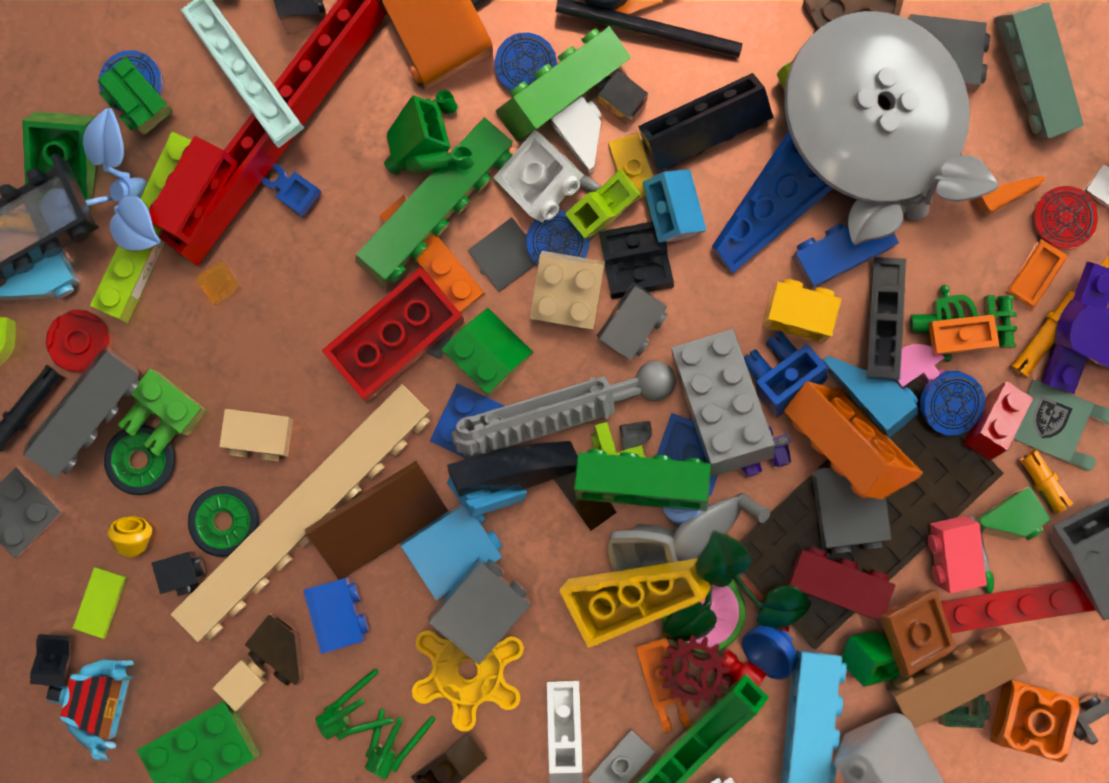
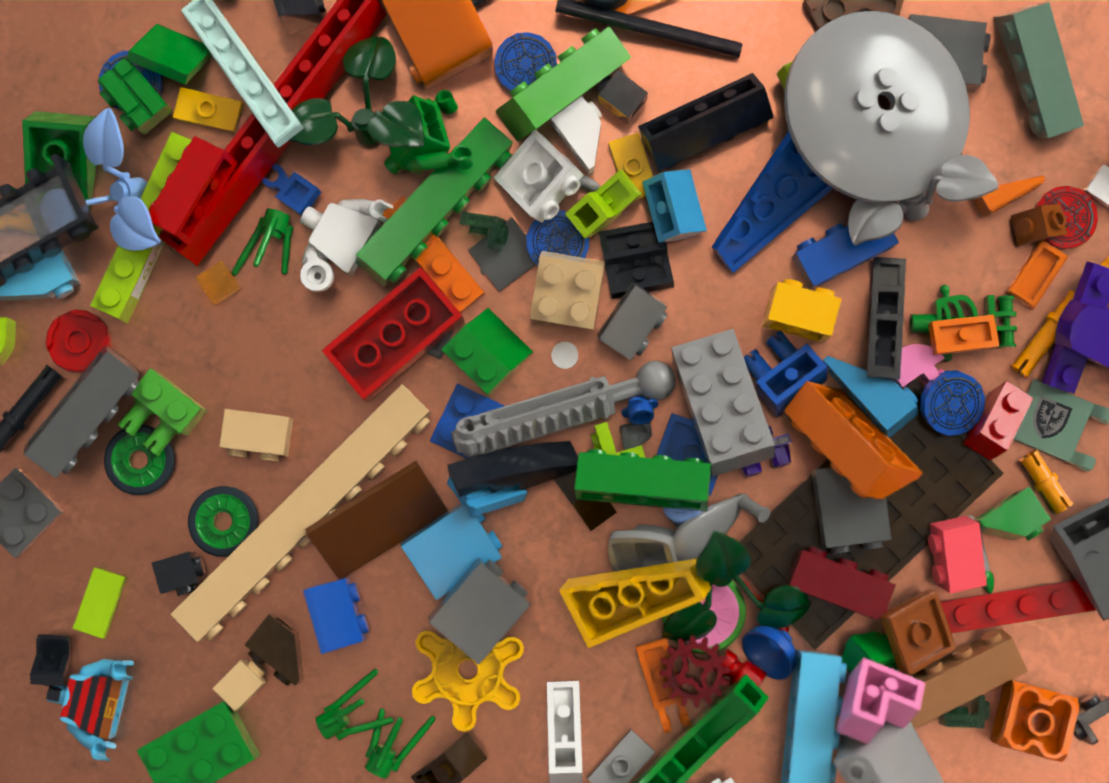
yellow cone [107,516,152,558] -> none
none -> green tile [127,23,212,85]
none -> yellow plate [173,87,243,134]
none -> green plant [231,208,294,276]
none -> dark green plant [288,36,424,148]
none -> white torso [300,199,394,292]
none -> clear green bracket [460,211,509,252]
none -> white sticker [551,342,578,369]
none -> blue plate [621,396,658,425]
none -> bright pink brick [837,658,925,744]
none -> dark orange bracket [1011,204,1067,246]

